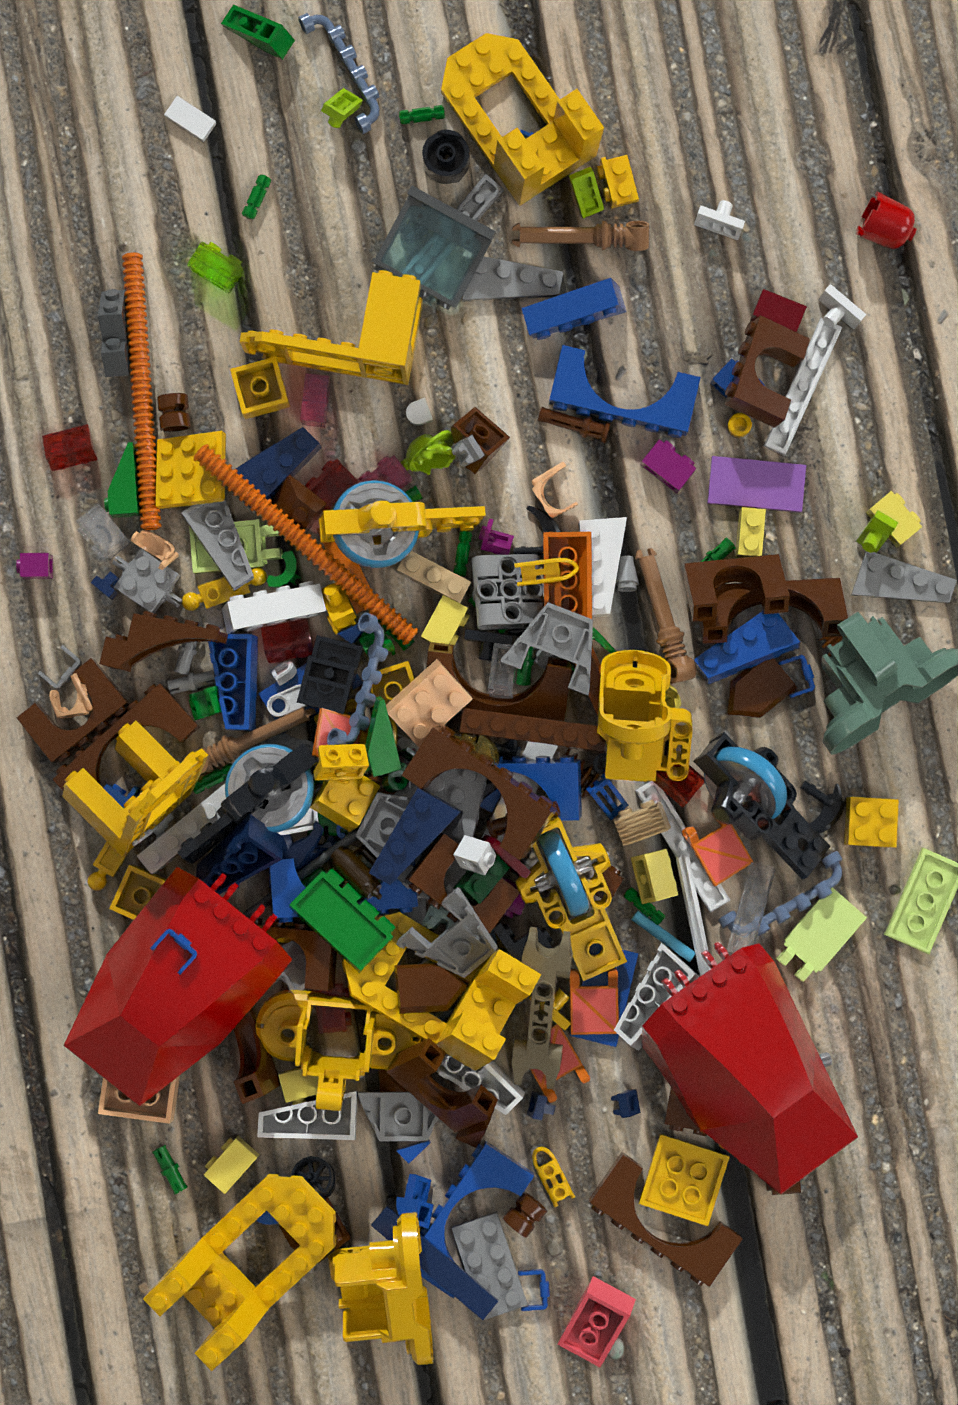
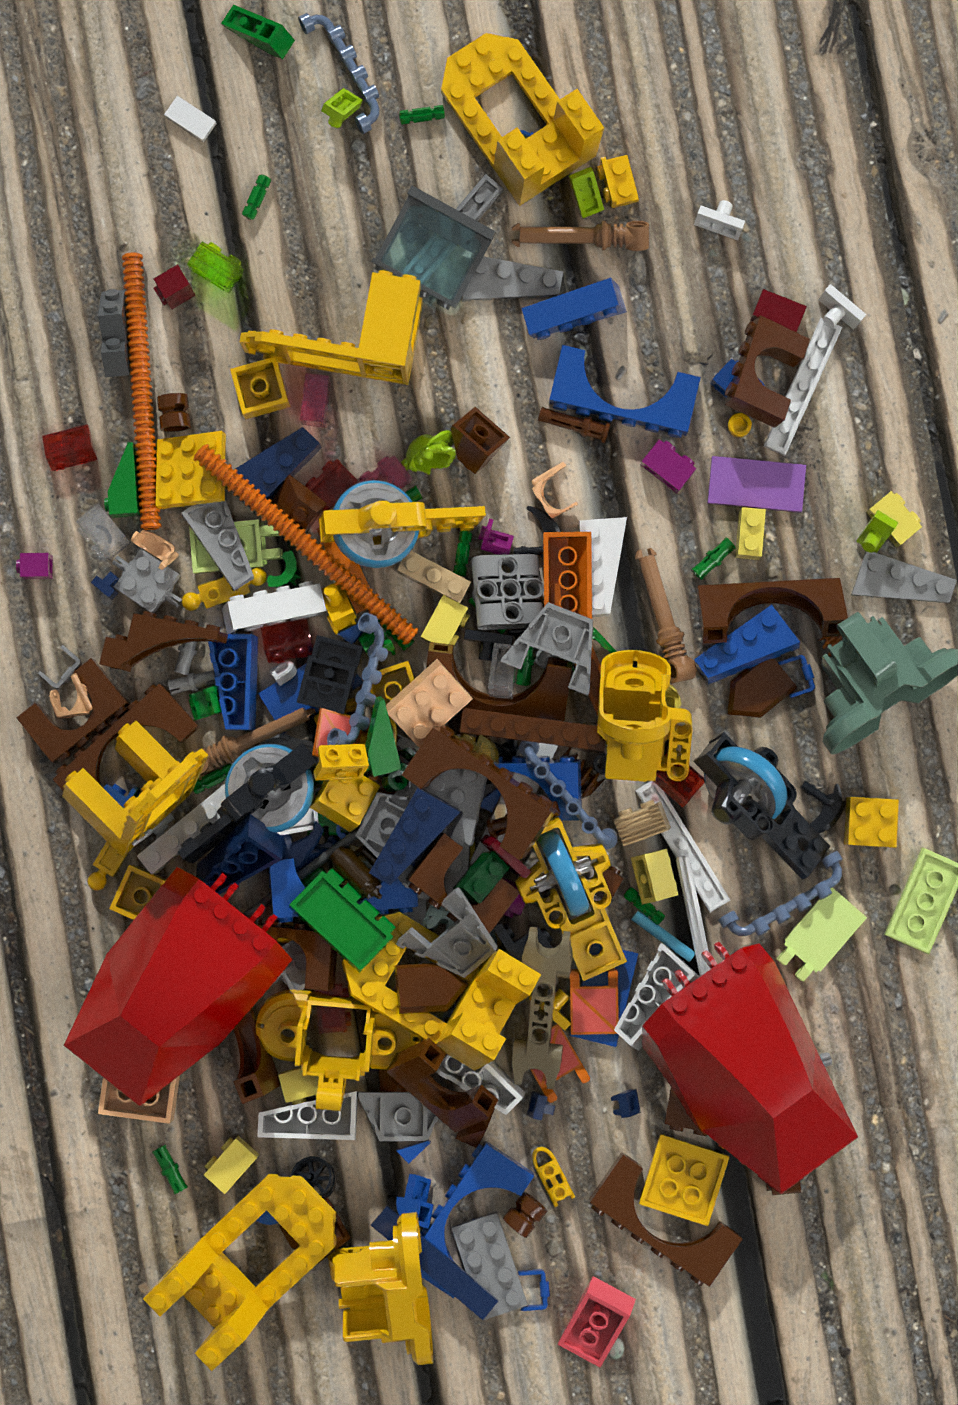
blue piece [150,929,197,975] -> none
white piece [267,684,308,717] -> none
white tile [406,398,433,426] -> none
black brick [422,129,470,184] -> none
light grey tile [451,435,484,467] -> none
white brick [453,835,496,875] -> none
yellow piece [514,558,579,587] -> none
blue tile [586,774,629,820] -> none
light grey cone [615,556,639,592] -> none
coral flag [681,816,753,887] -> none
reddish brown arch [684,554,790,621] -> none
clear plate [727,862,776,955] -> none
red cylinder [856,191,917,249] -> none
none -> dark red brick [153,264,196,310]
none -> sand blue bar [519,741,618,849]

